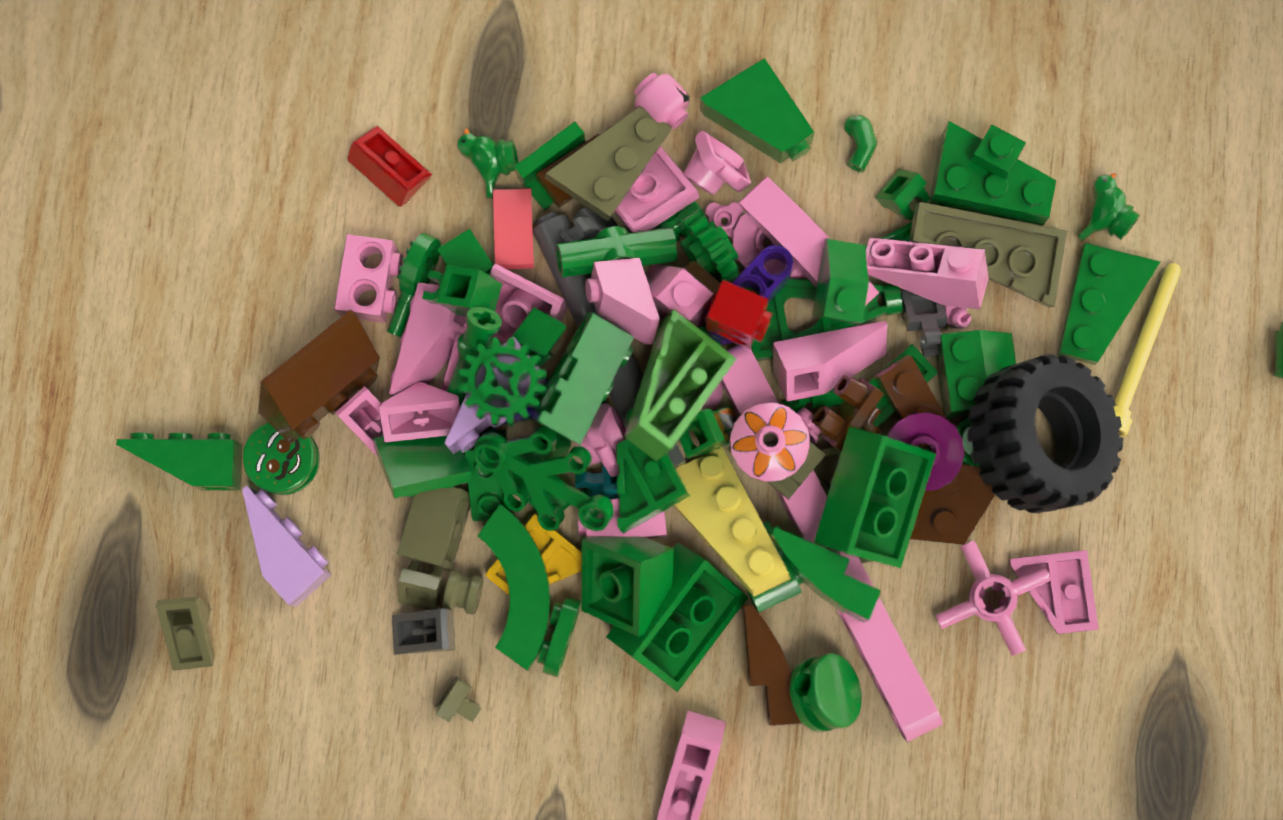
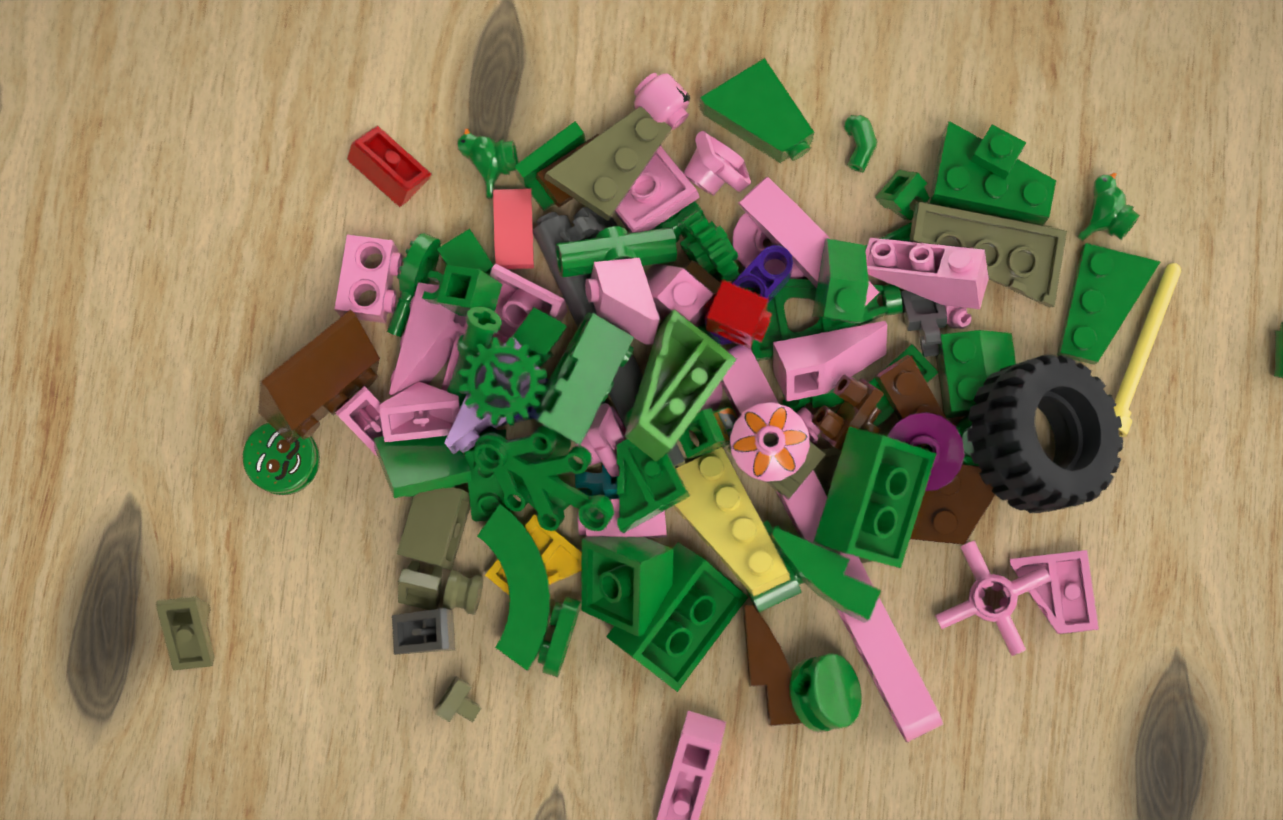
green slope [116,432,243,491] -> none
lavender slope [242,486,331,607] -> none
bright pink plate [705,202,743,240] -> none

